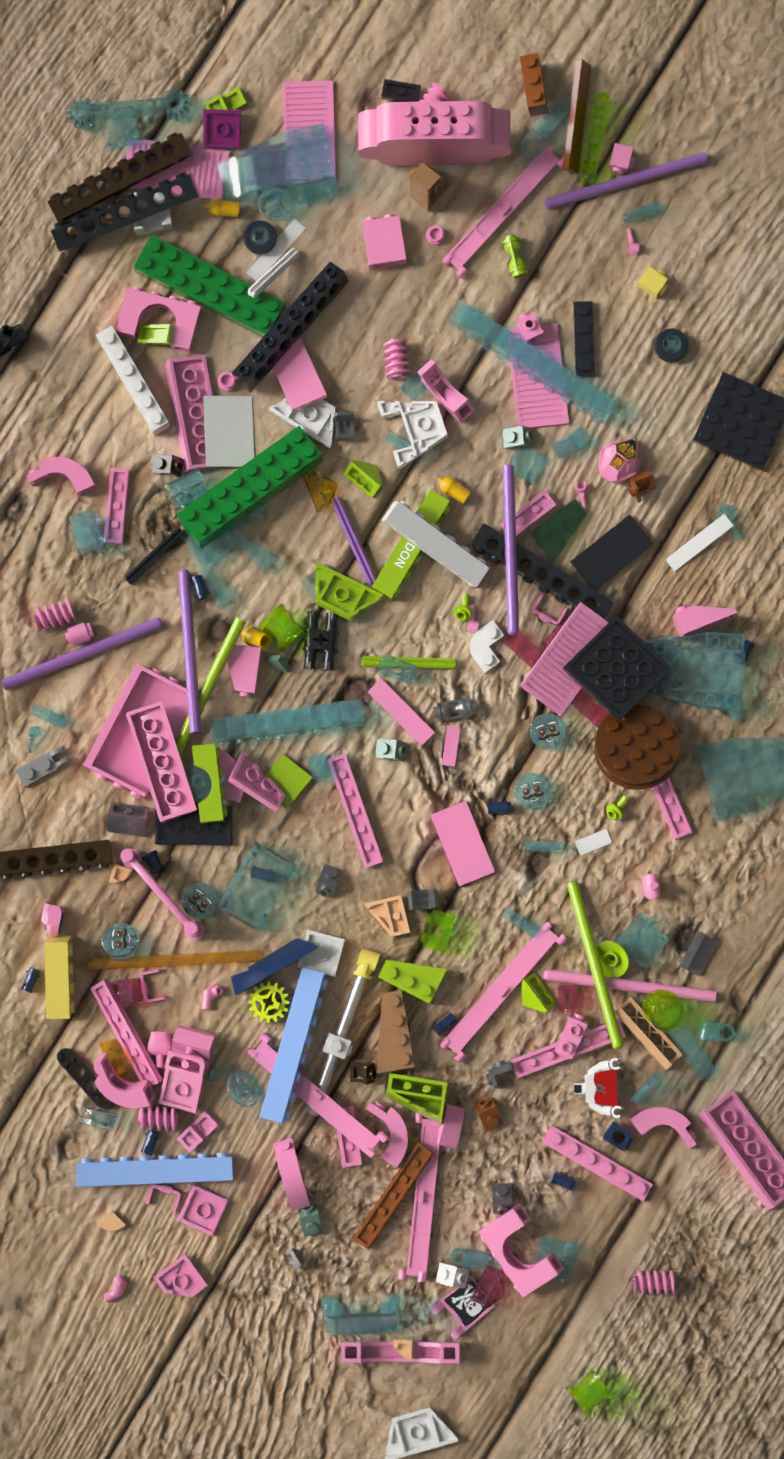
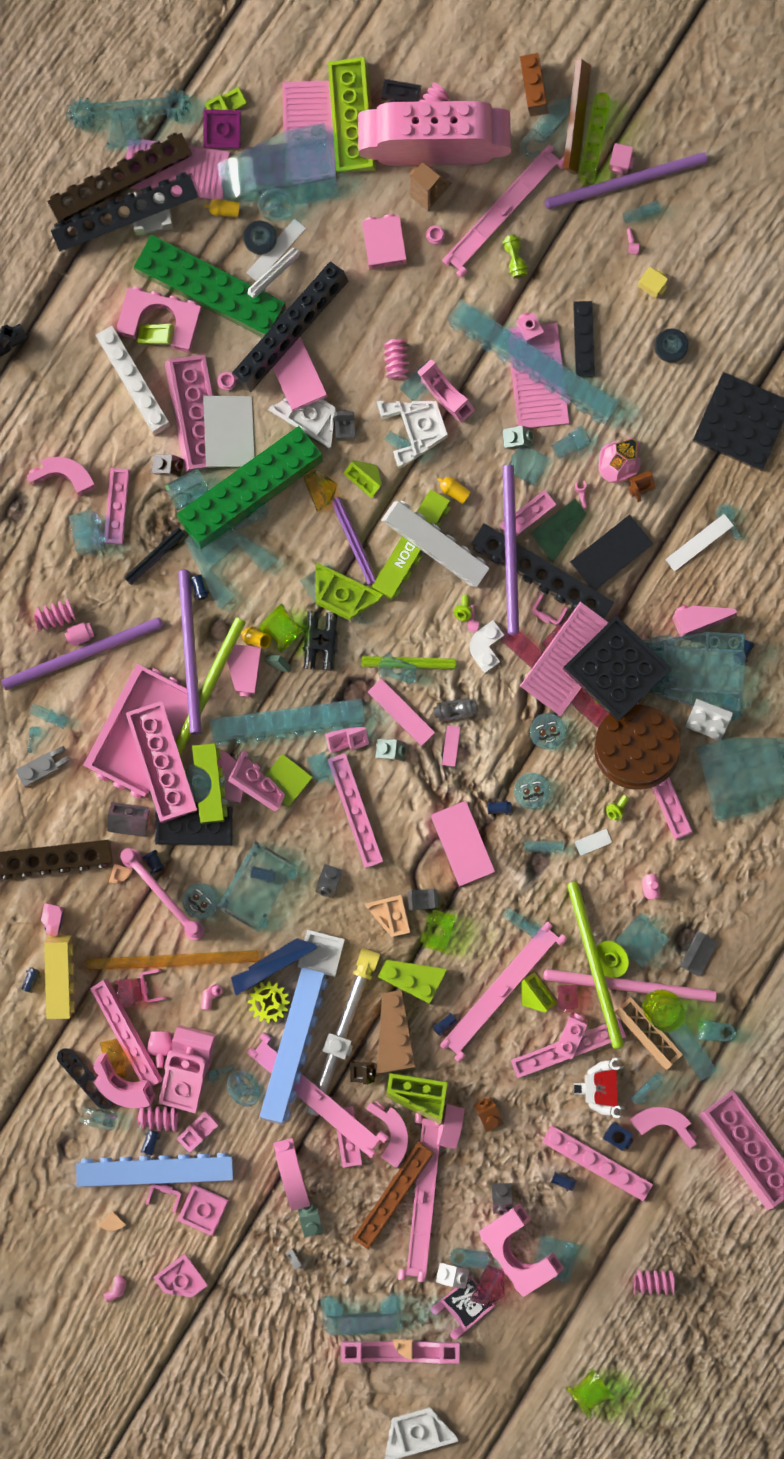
clear light blue head [102,923,139,961] -> none
flat silver bracket [486,1060,512,1088] -> none
none -> bright pink slope [325,727,369,753]
none -> lime arch [328,57,377,173]
none -> white plate [685,699,733,741]

